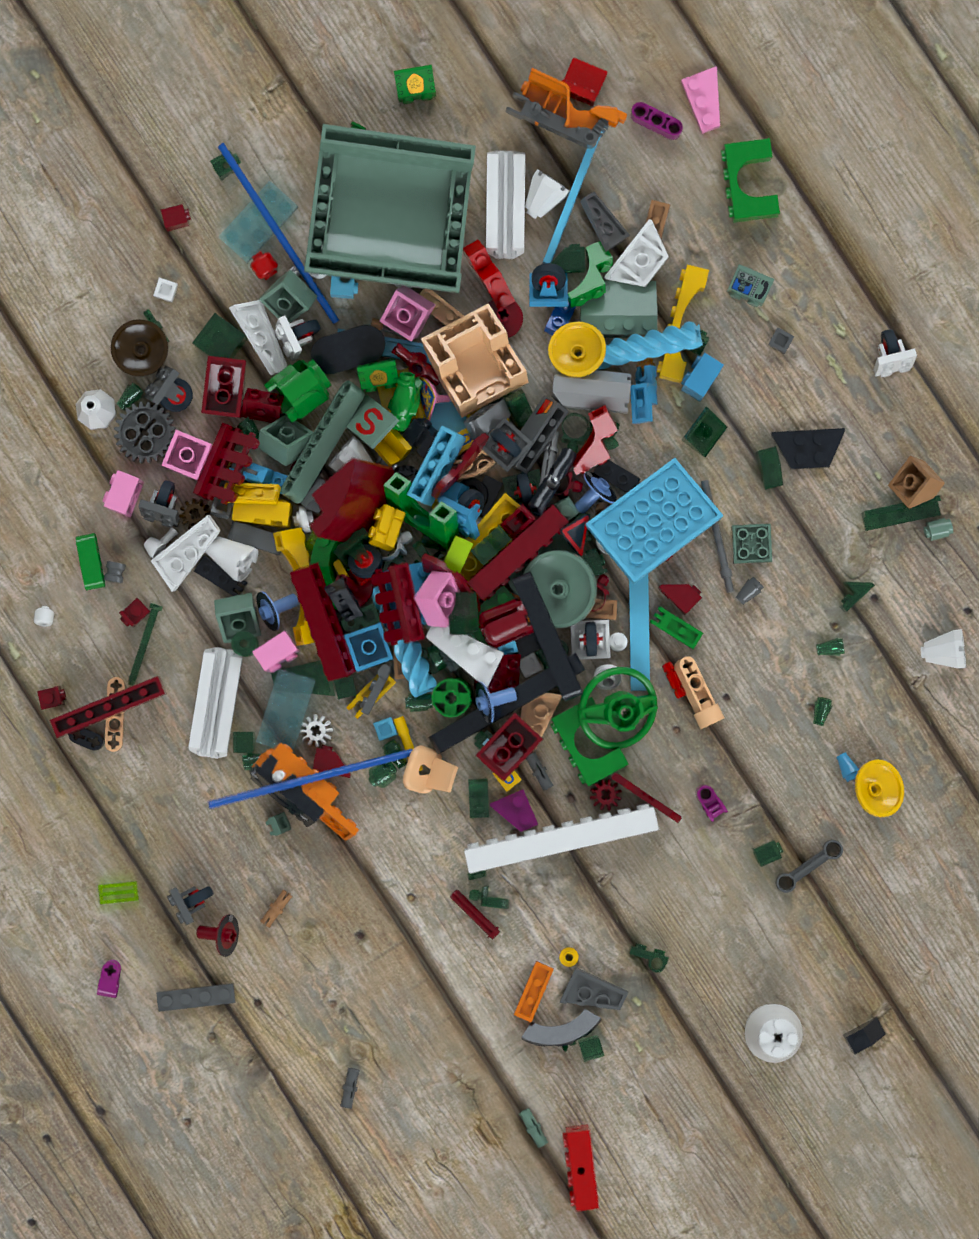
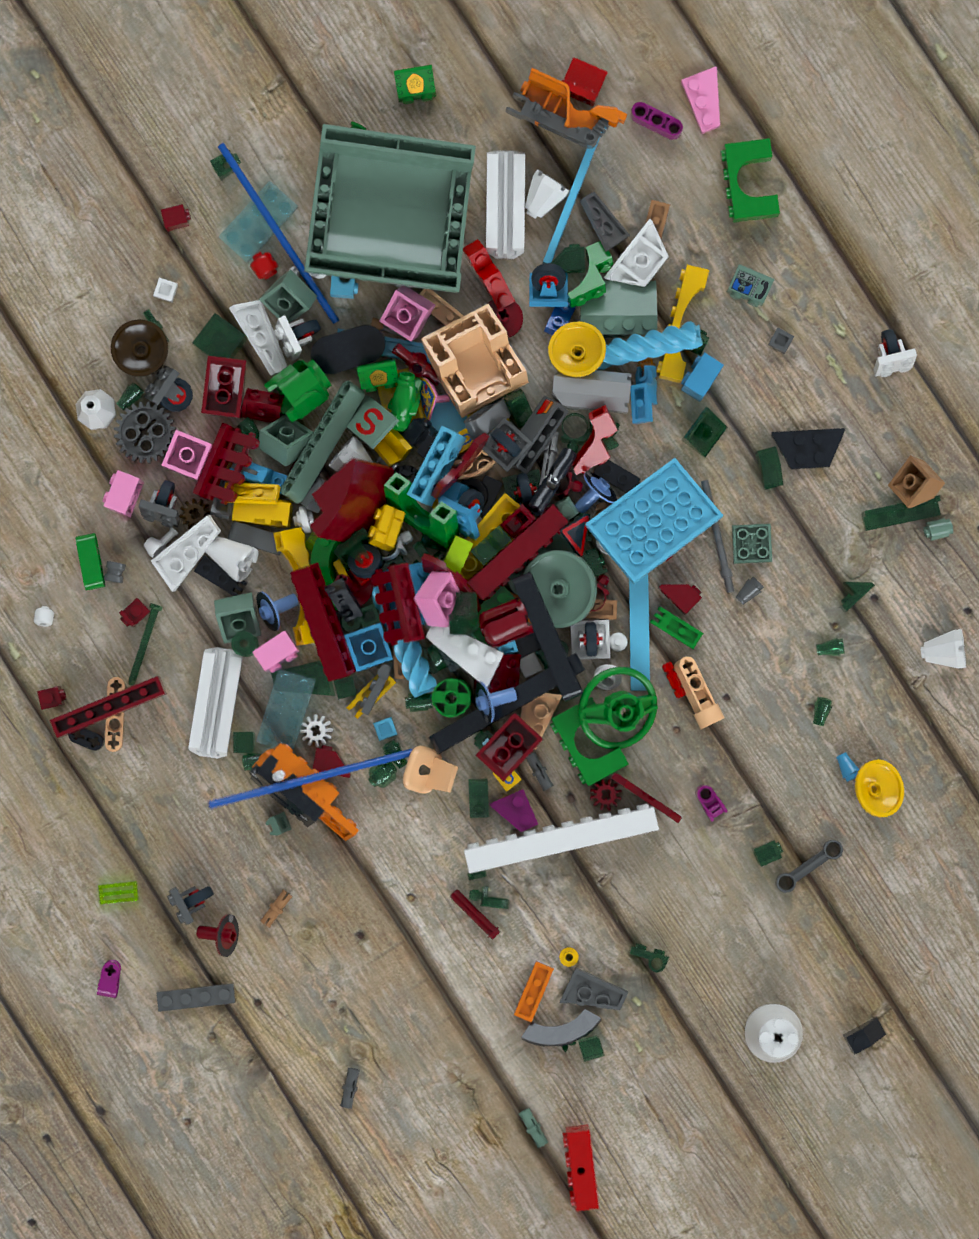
yellow piece [393,716,423,771] -> none

